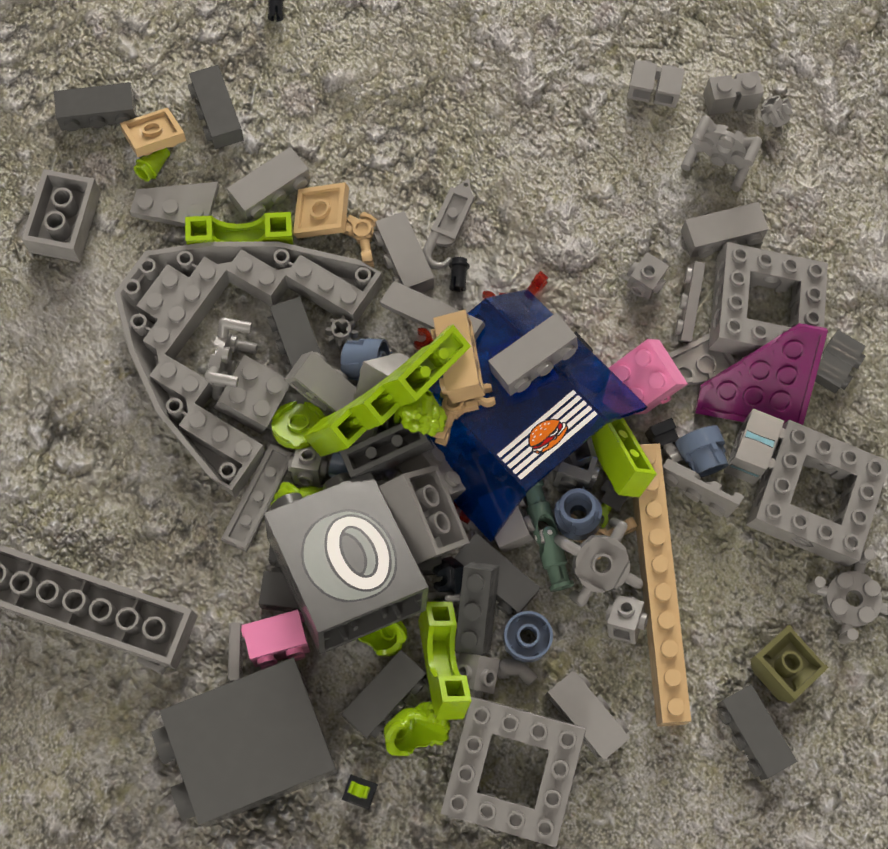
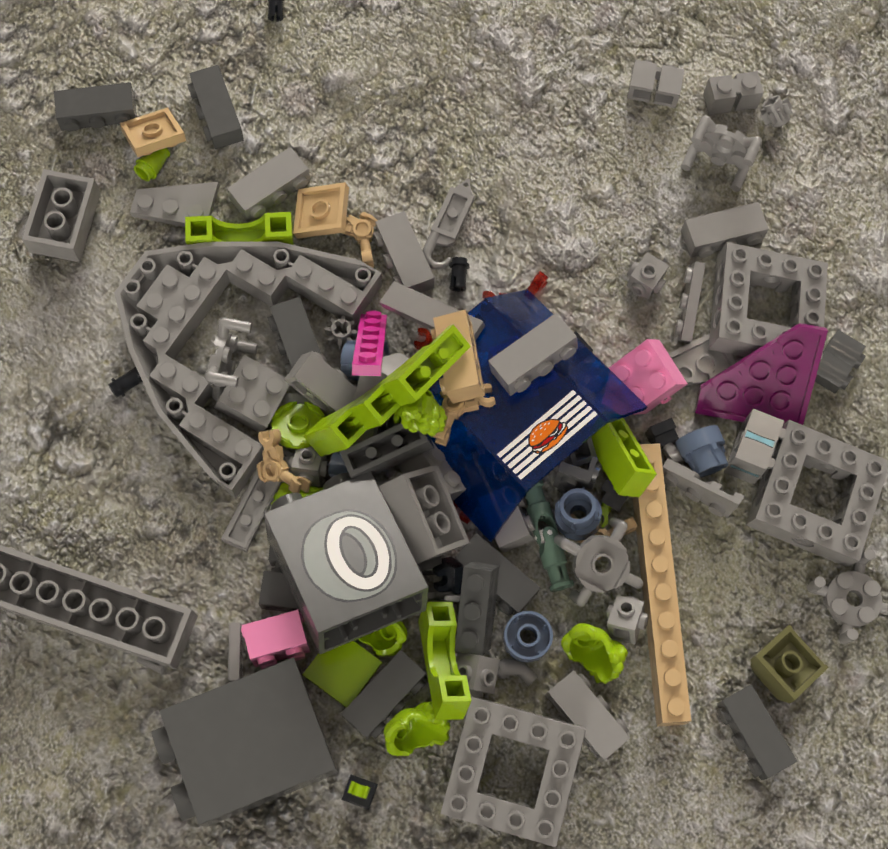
none -> black pin [108,367,143,398]
none -> tan piece [256,429,312,493]
none -> lime tile [302,641,382,708]
none -> dark pink plate [352,311,387,376]
none -> lime hair [561,623,628,684]

